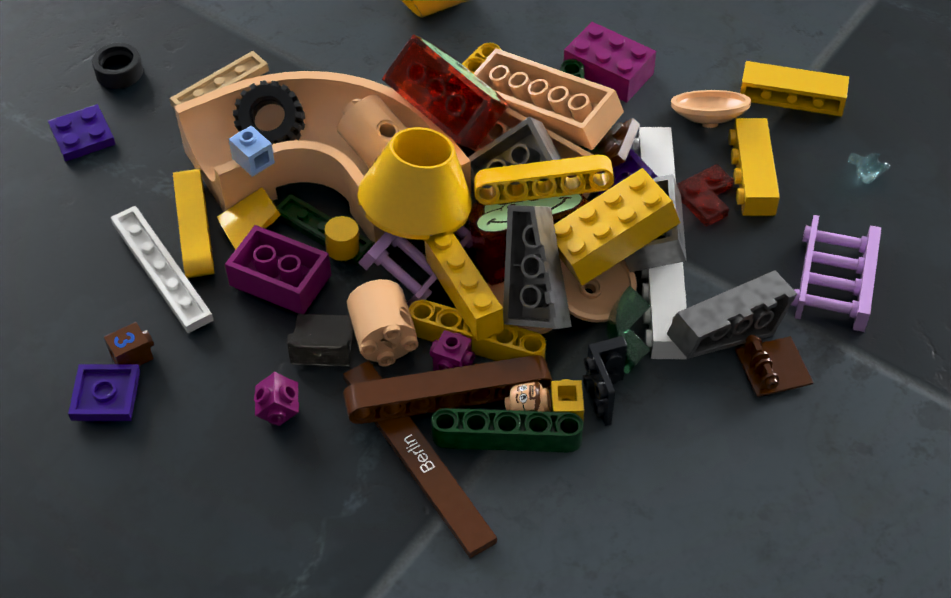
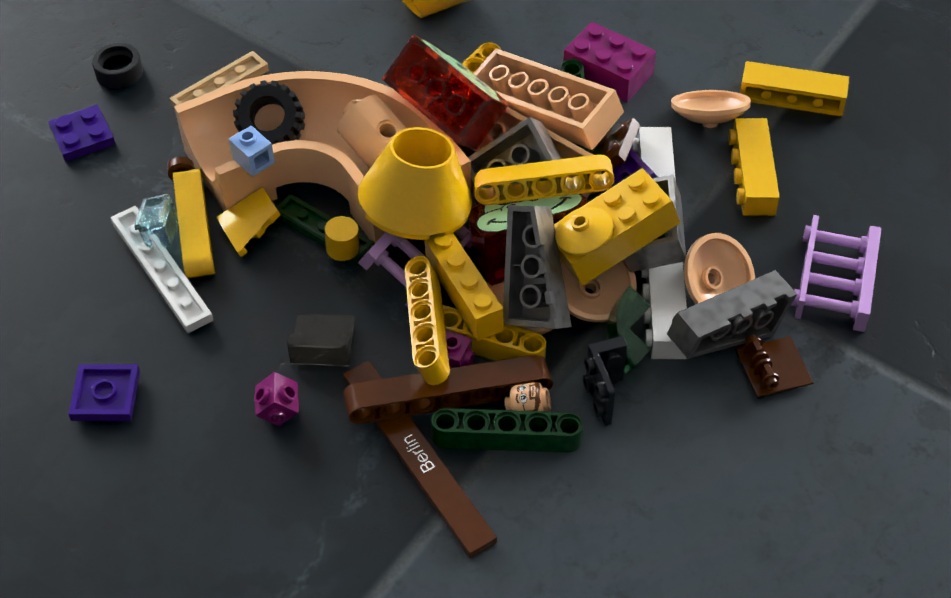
reddish brown brick [104,322,154,366] -> none
magenta brick [225,225,332,315] -> none
light nougat cylinder [347,279,418,367] -> none
yellow brick [551,379,584,420] -> none
clear red plate [677,164,734,227] -> none
clear light blue piece [848,153,890,183] -> none
none -> clear light blue hinge [134,193,178,248]
none -> reddish brown tile [167,157,194,180]
none -> yellow beam [405,256,450,385]
none -> yellow dish [555,207,614,256]
none -> light nougat dish [684,233,755,305]

